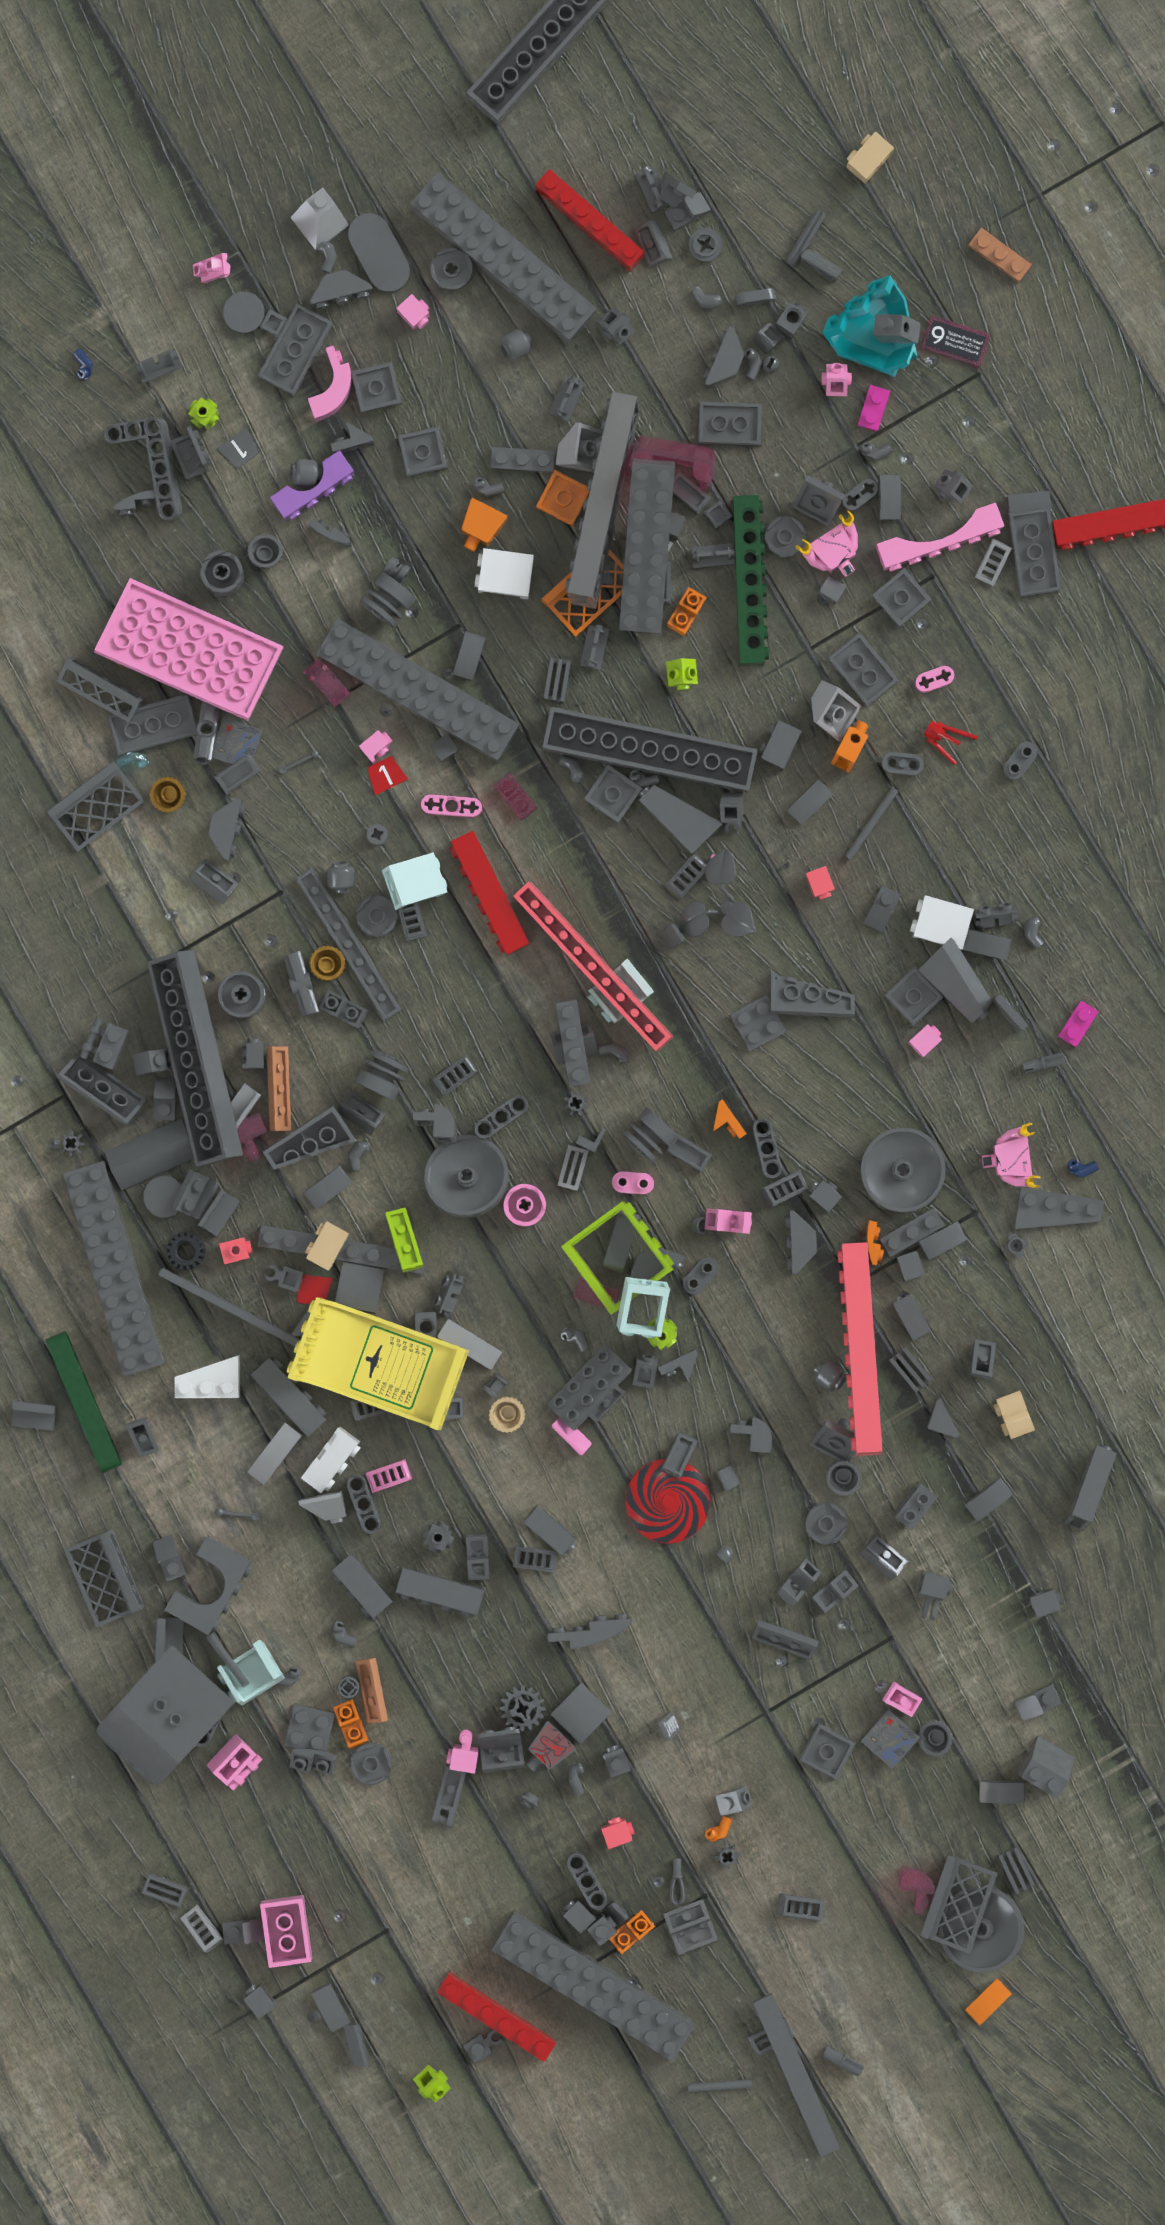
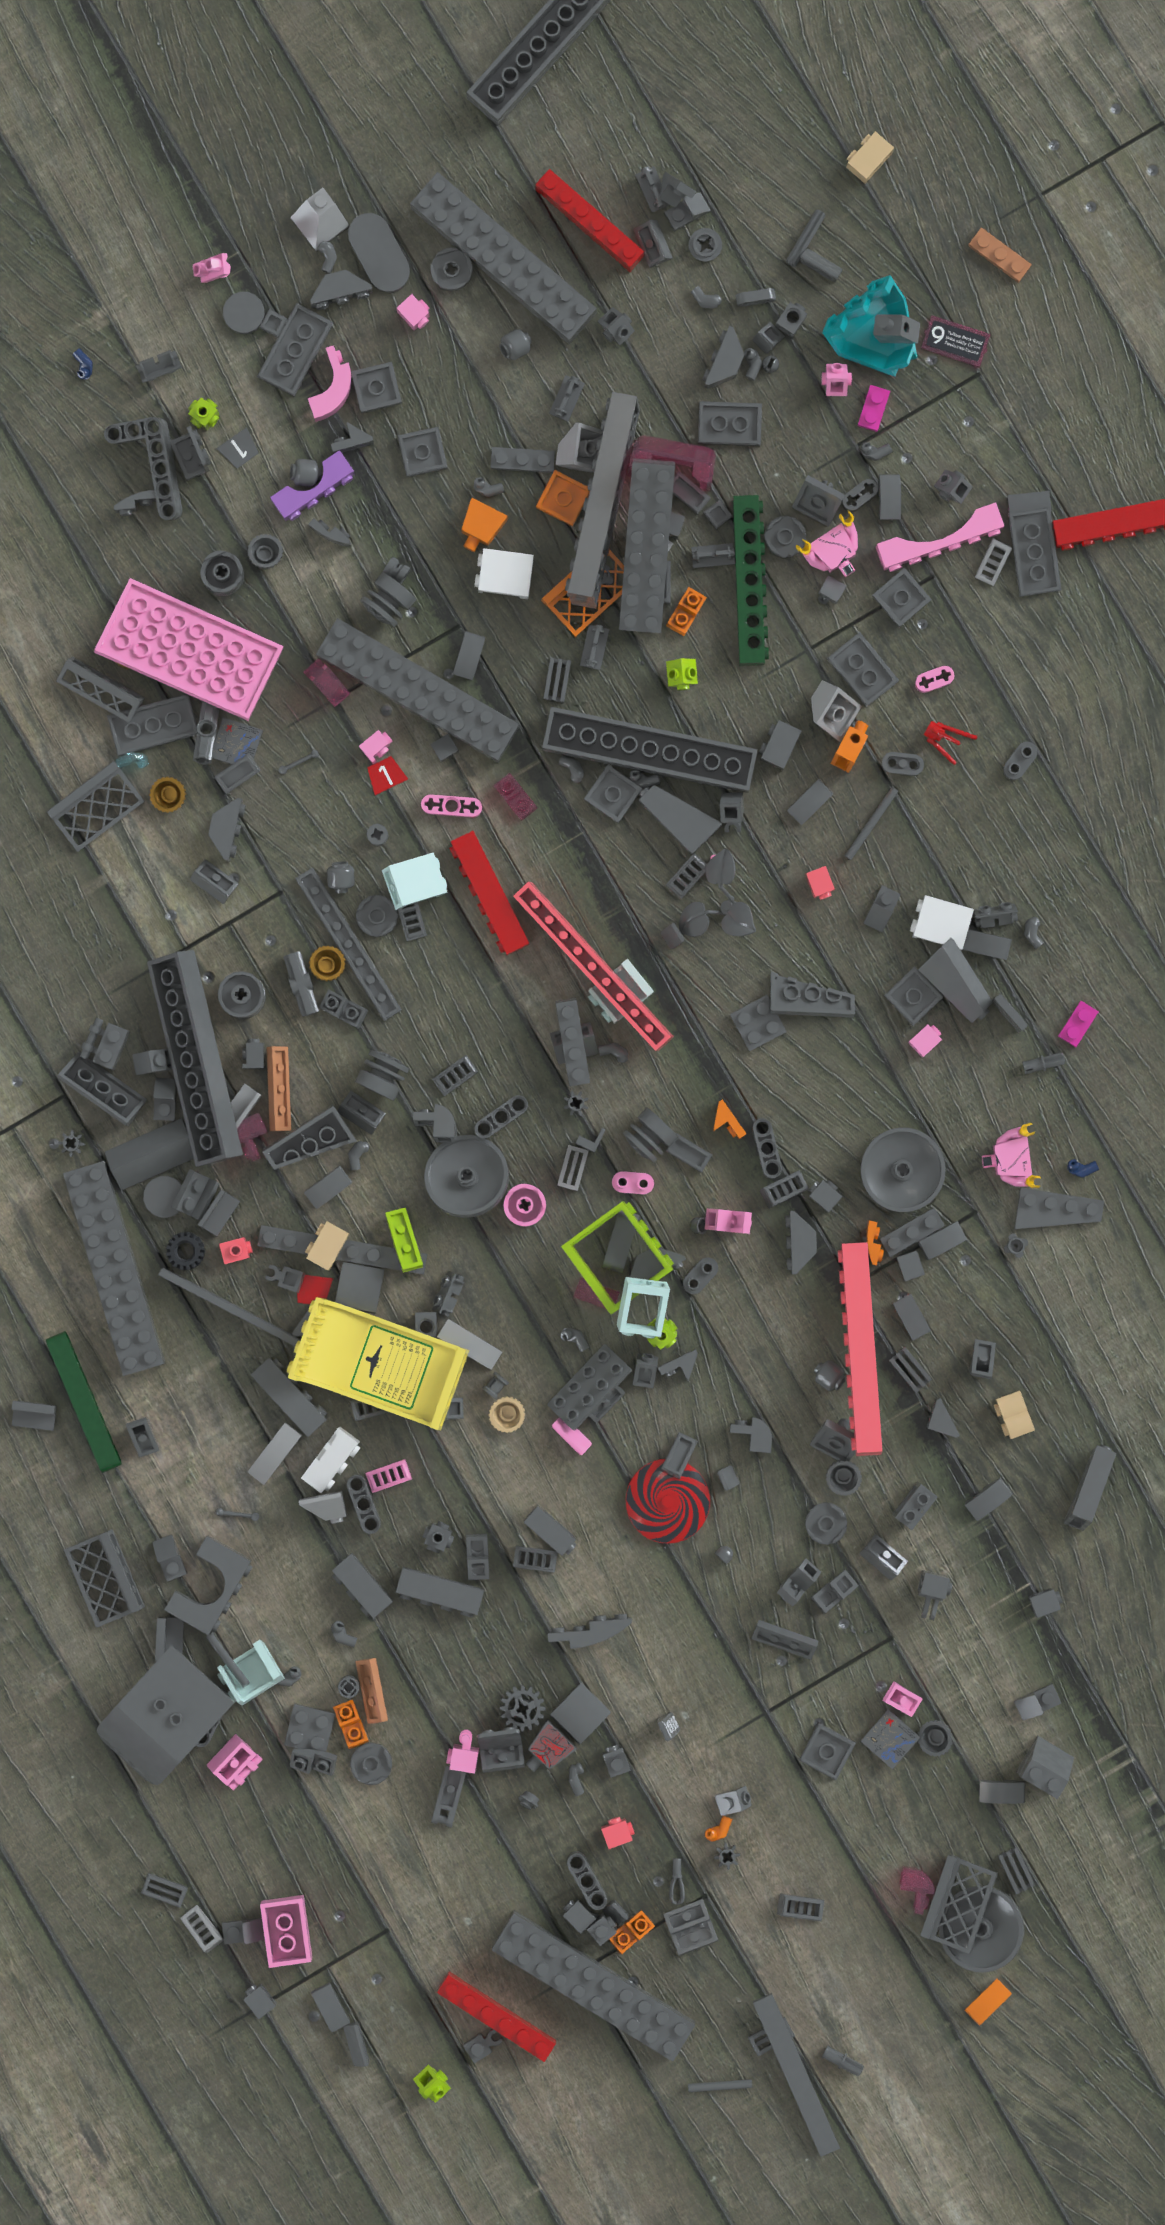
white wedge [175,1355,240,1398] -> none

